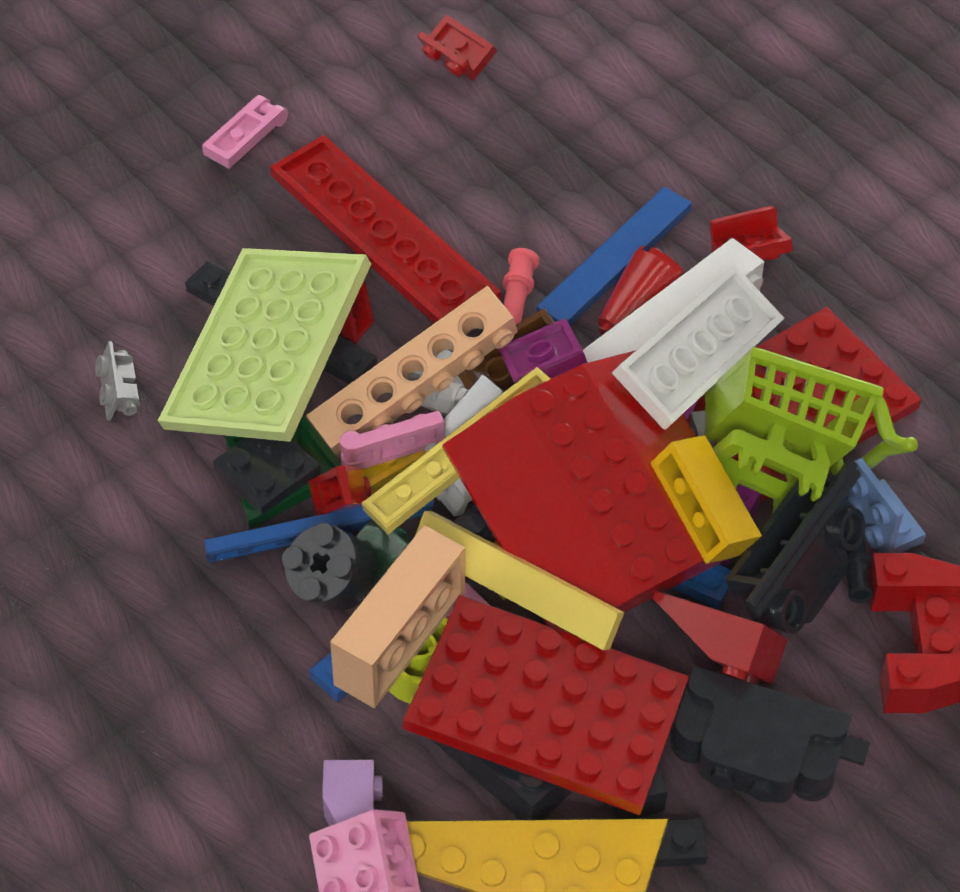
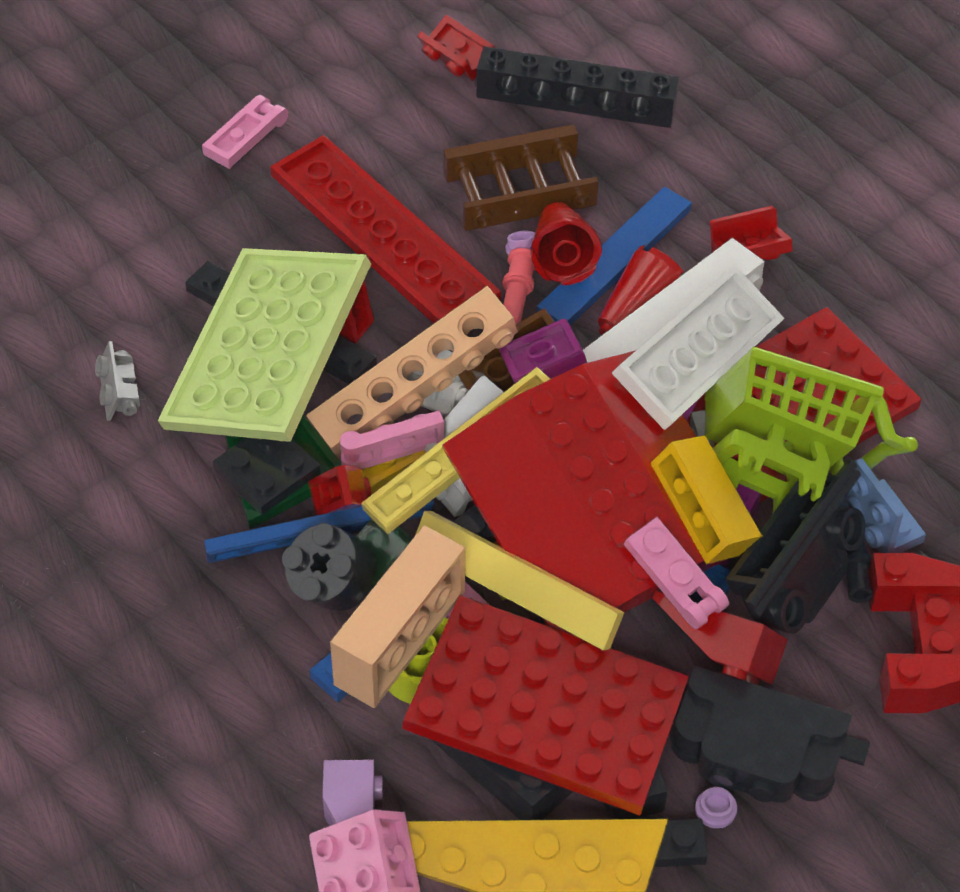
none -> reddish brown fence [444,124,598,231]
none -> black brick [476,46,679,128]
none -> lavender plate [505,231,535,255]
none -> red cone [531,202,602,285]
none -> bright pink plate [624,517,729,629]
none -> lavender plate [695,787,737,828]

